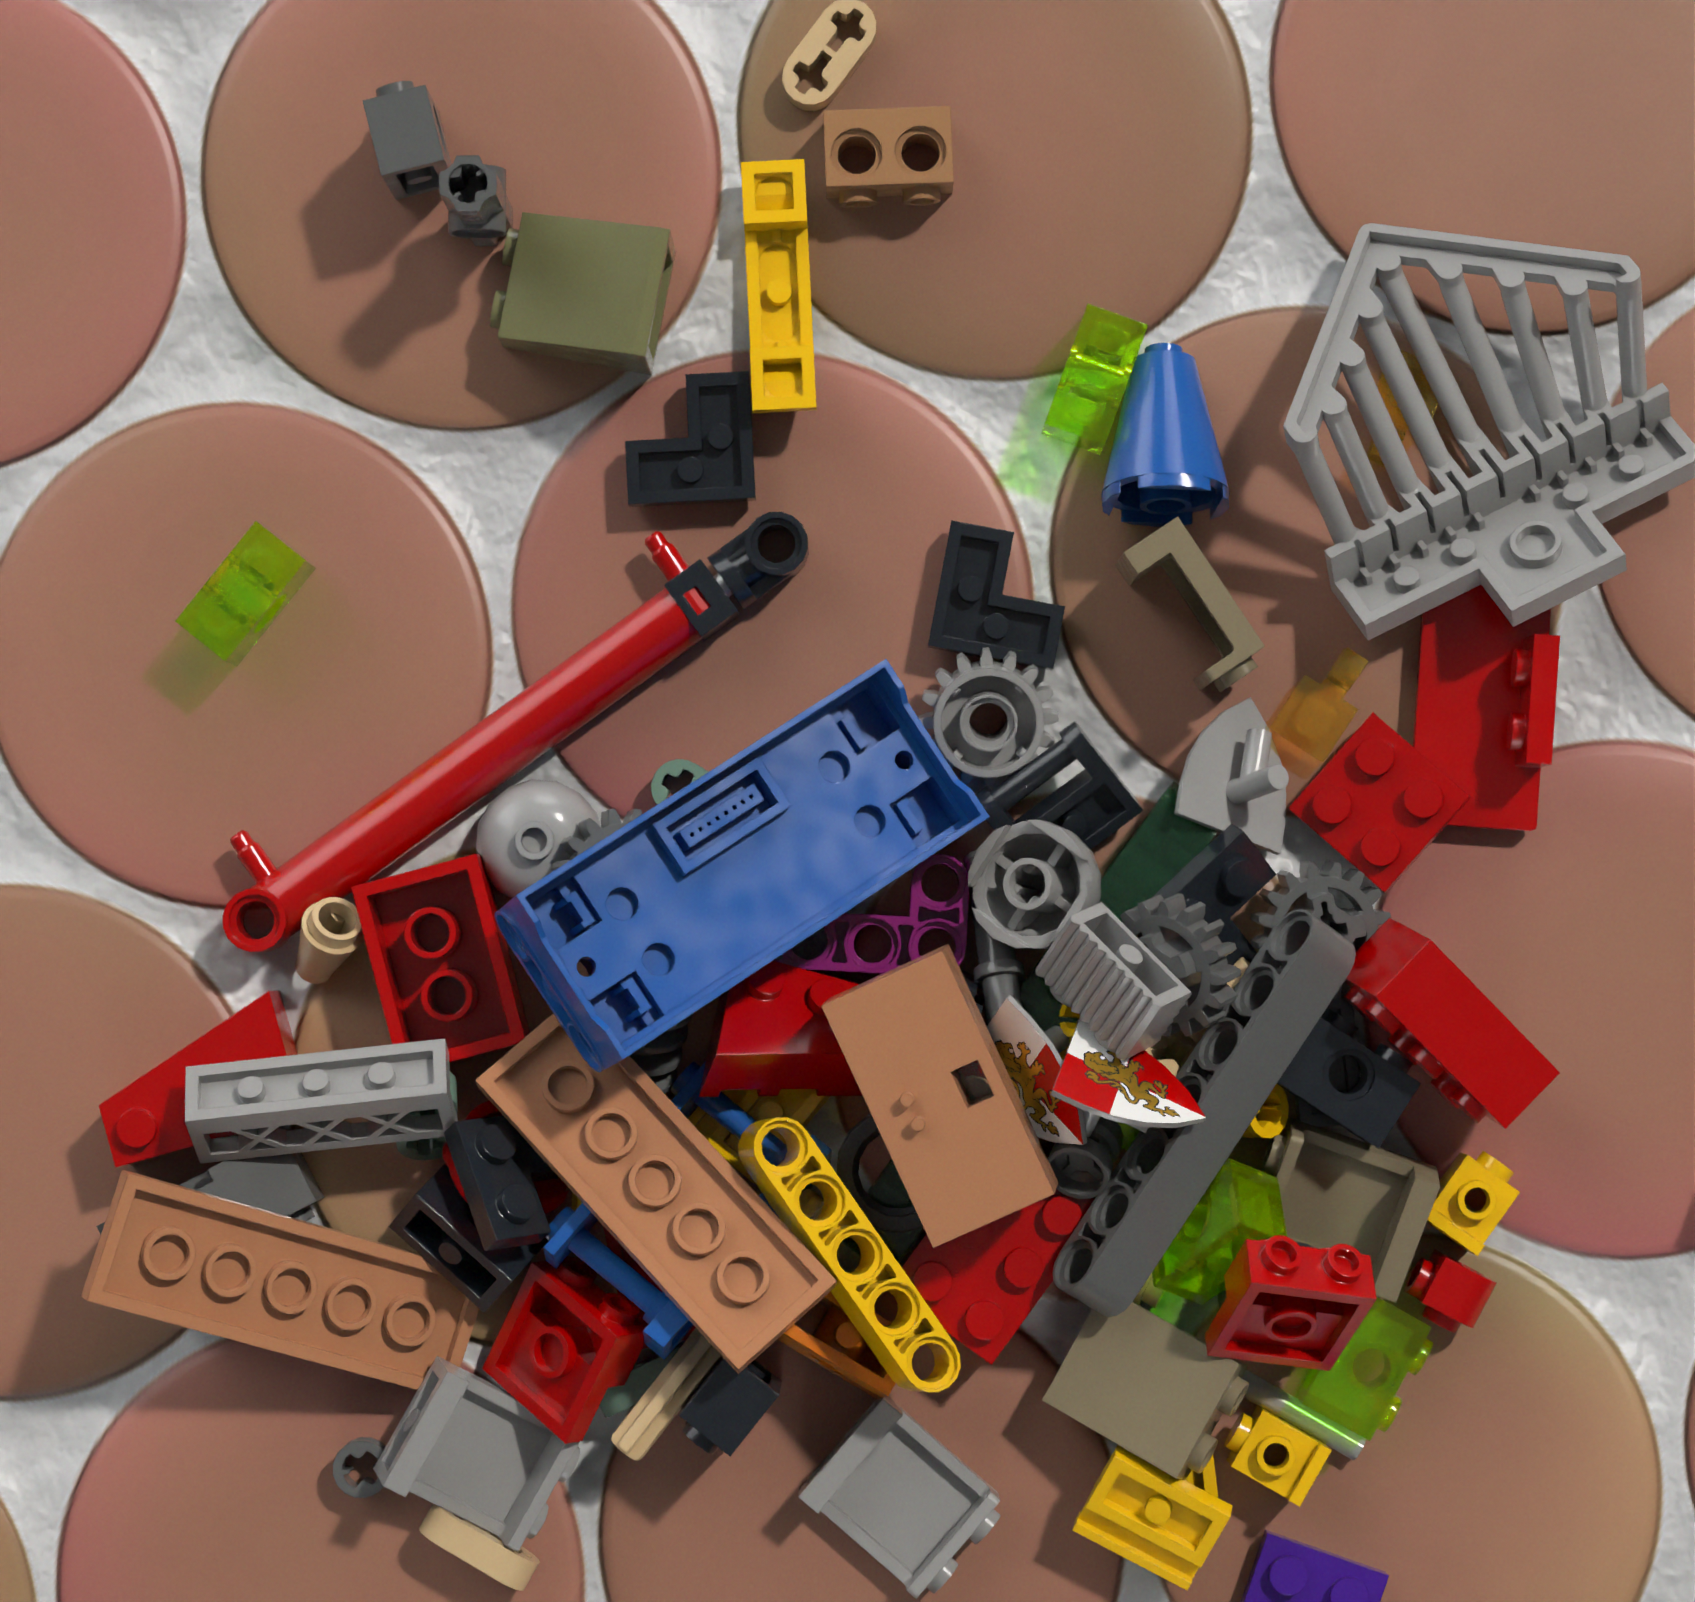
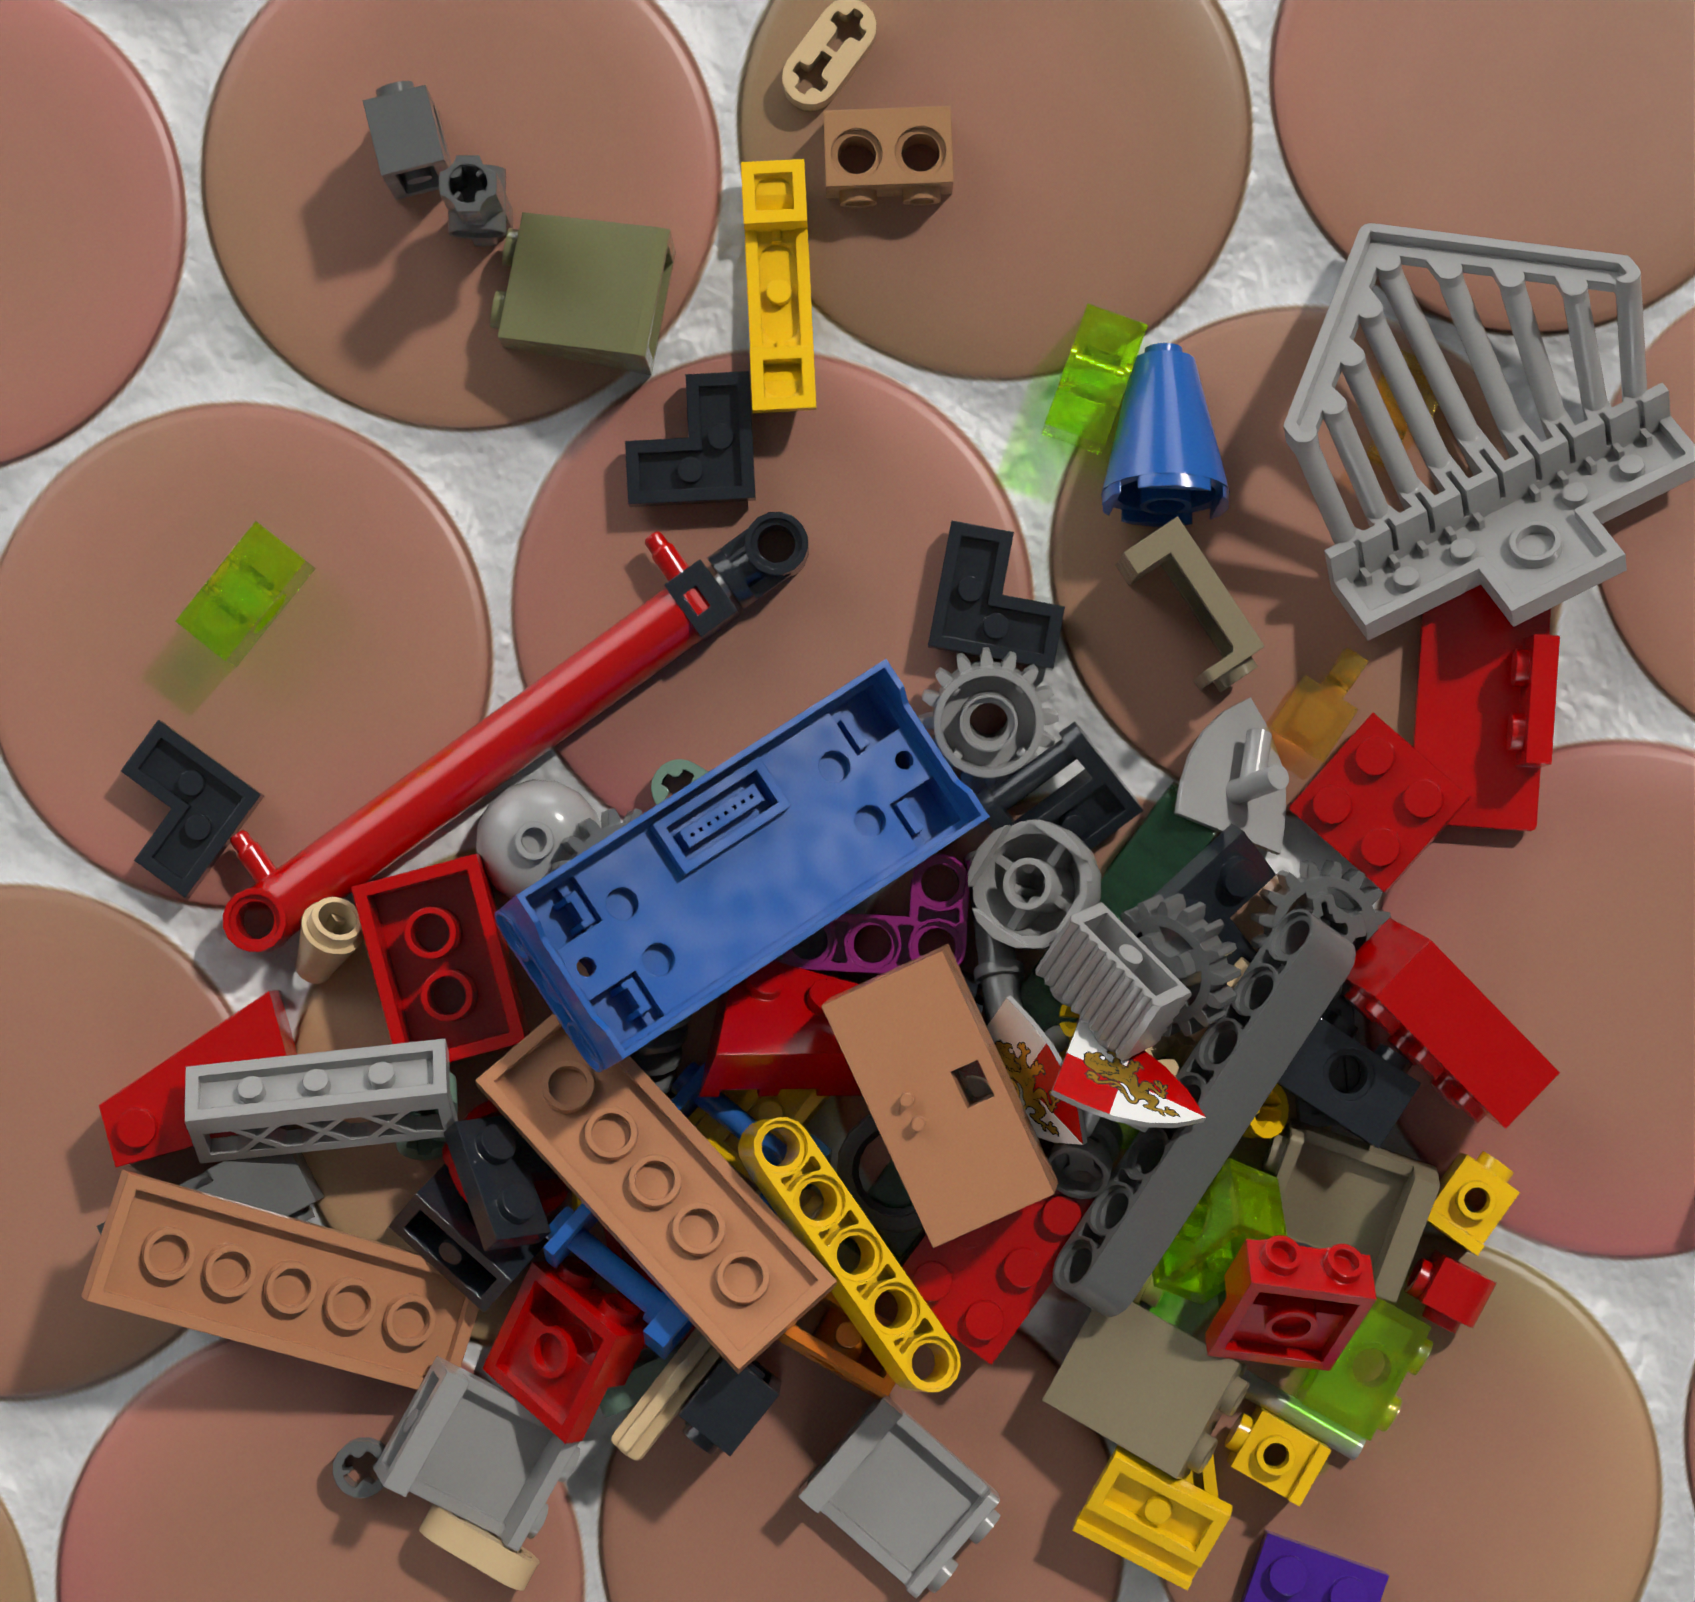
none -> black plate [121,720,264,898]

